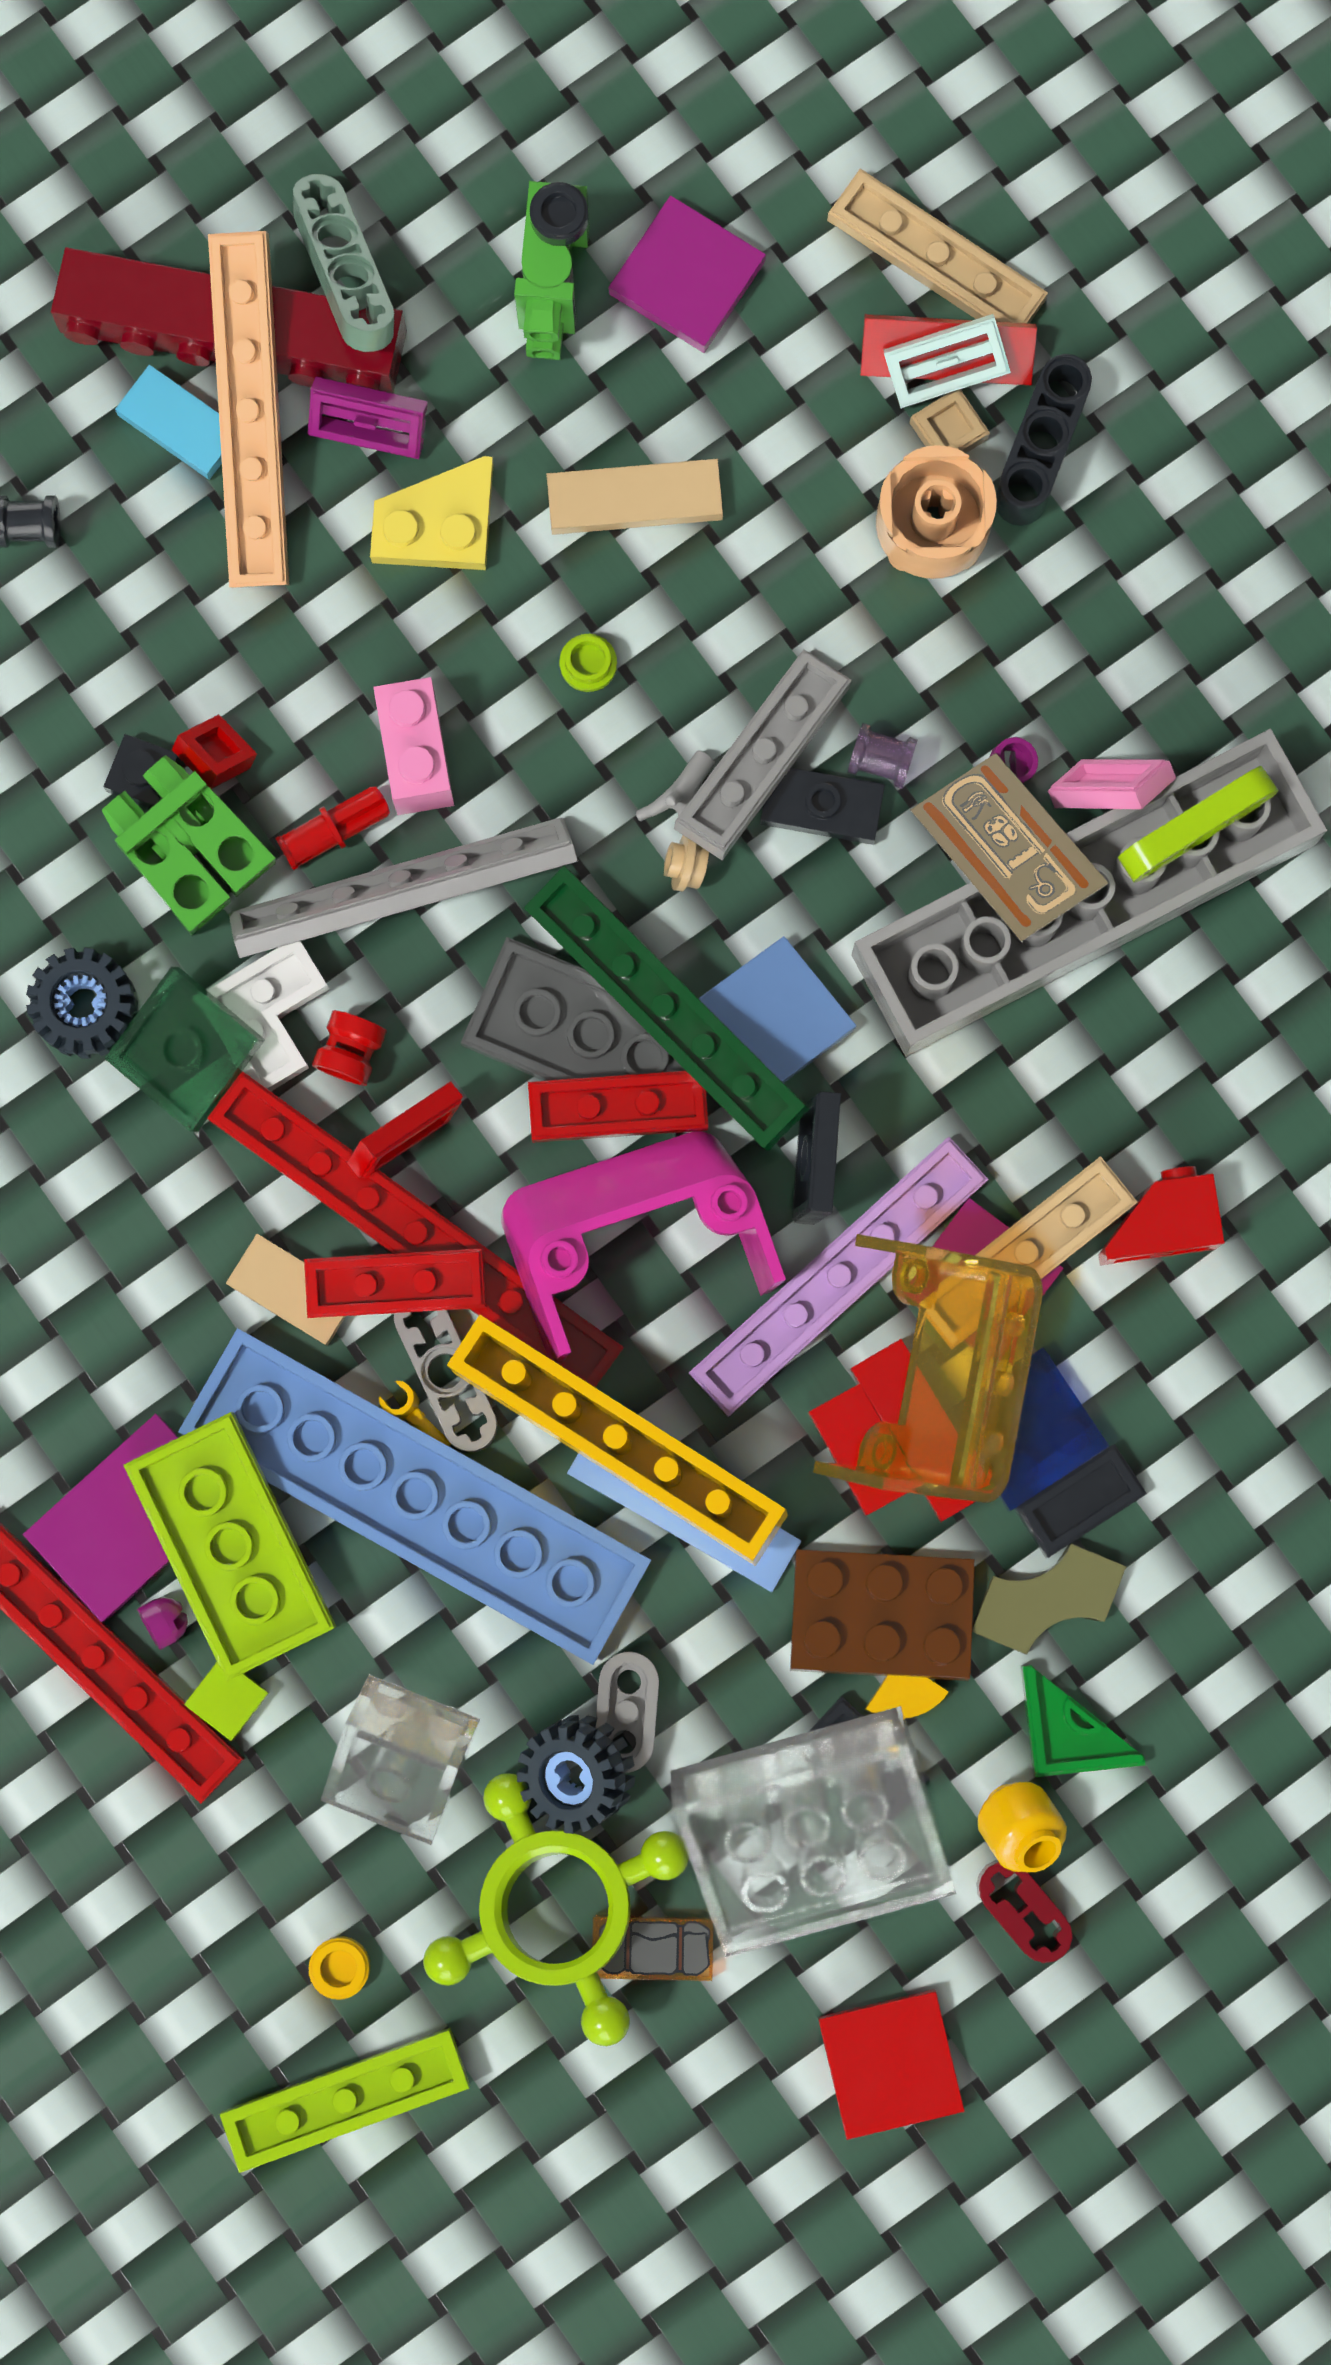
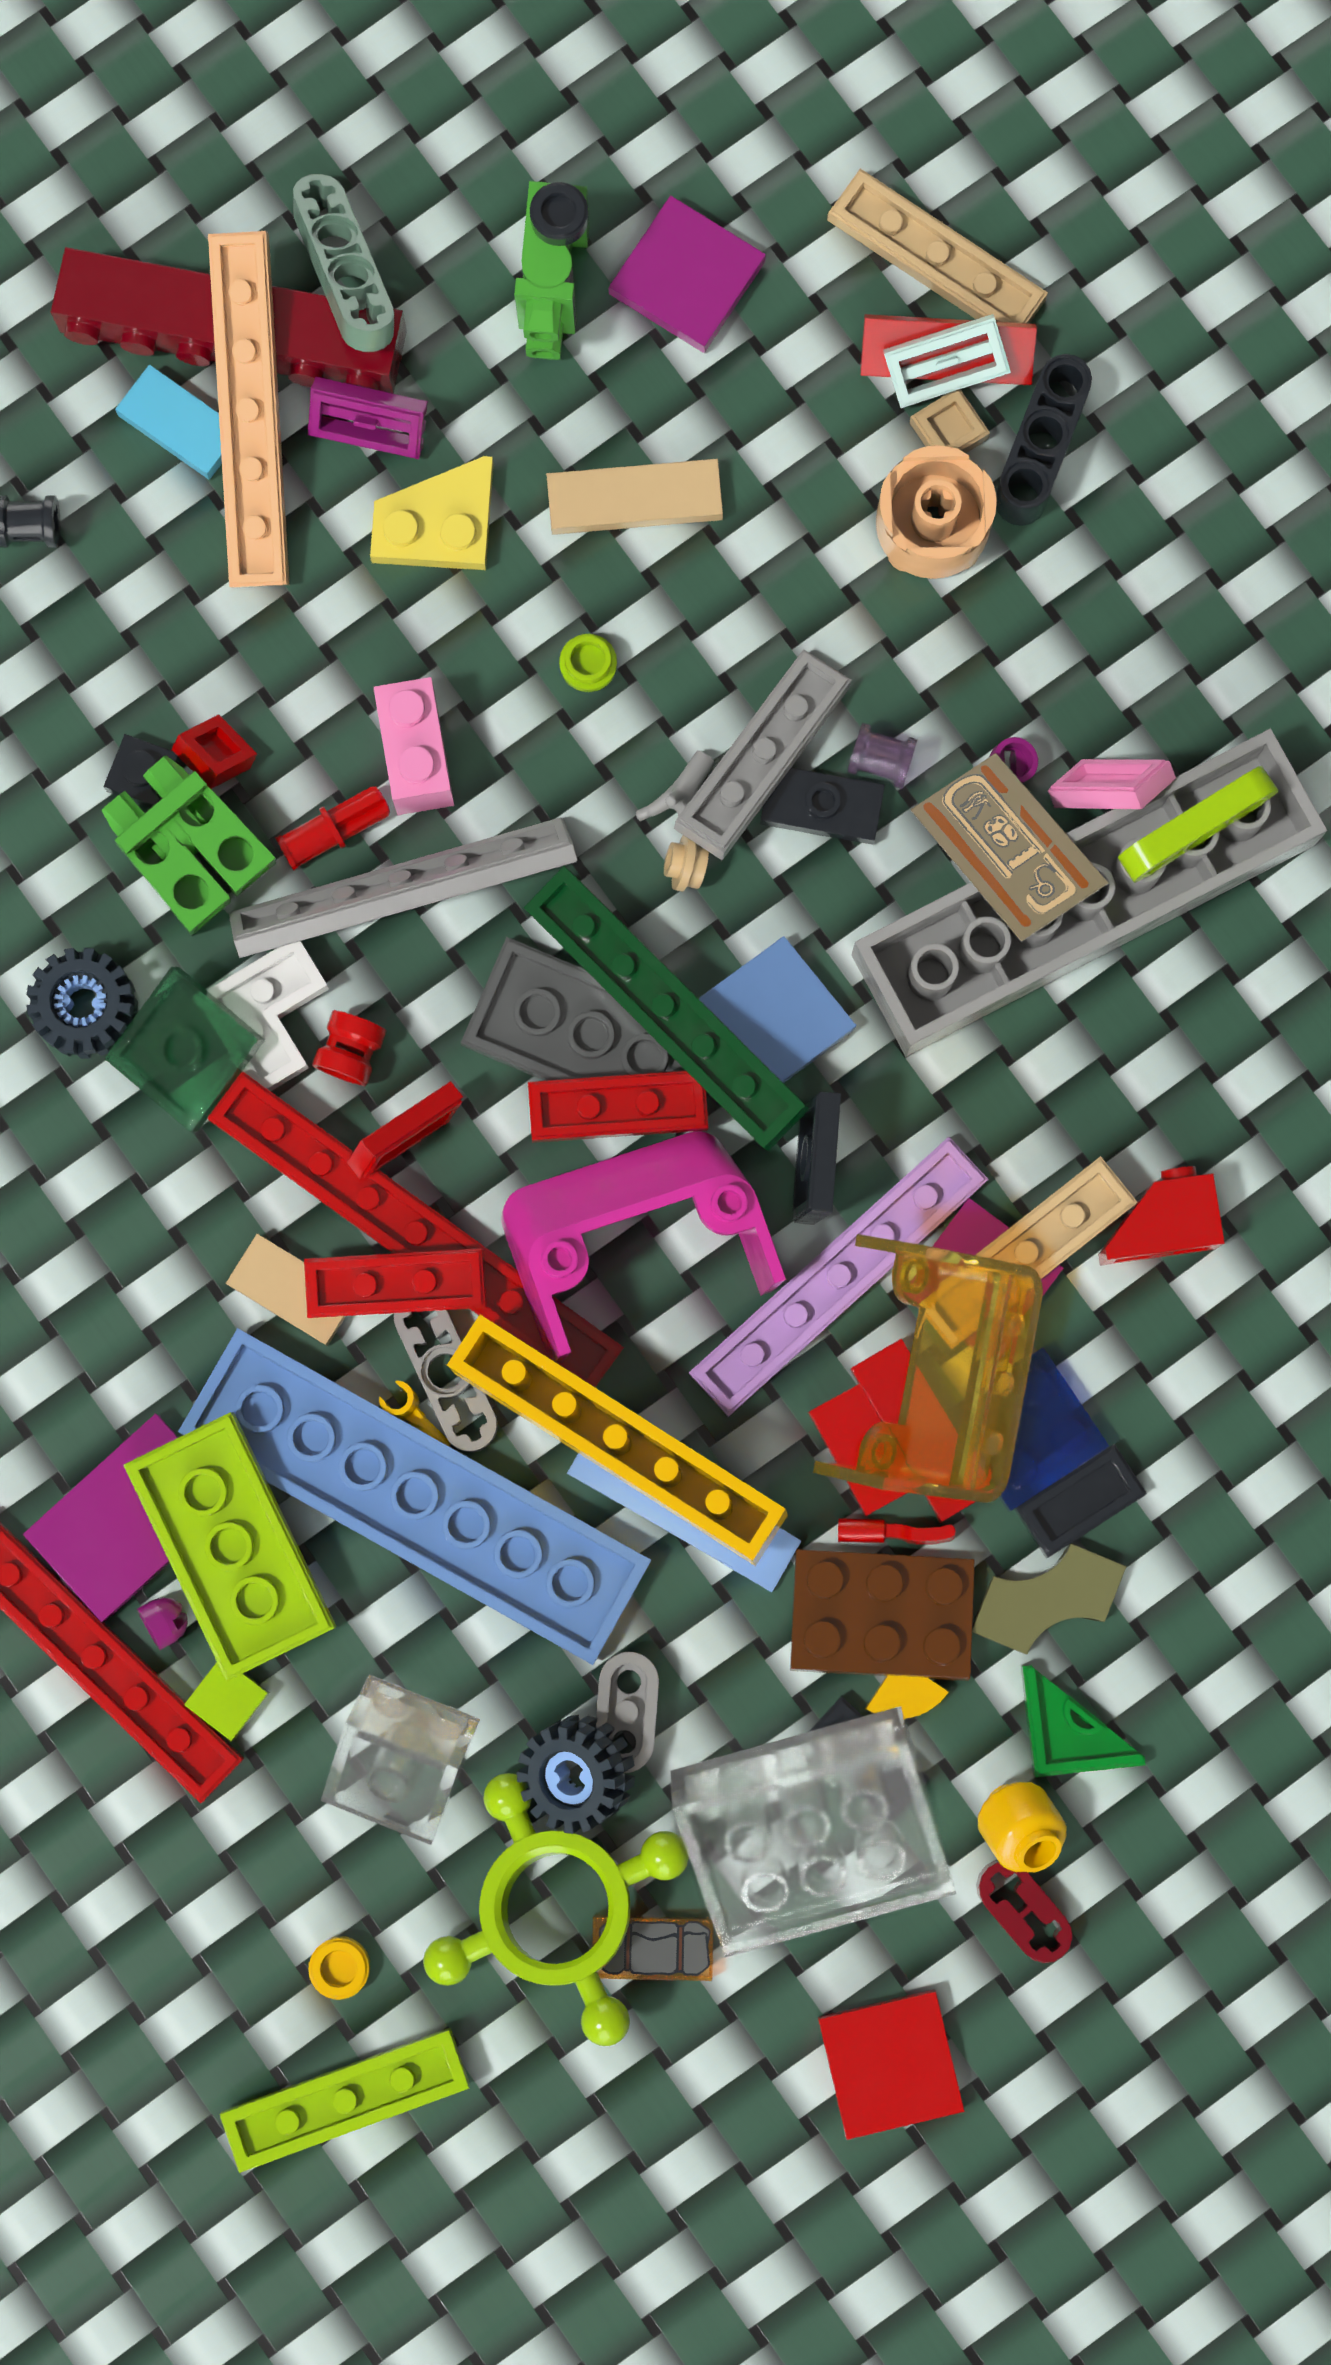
none -> red piece [838,1518,956,1545]

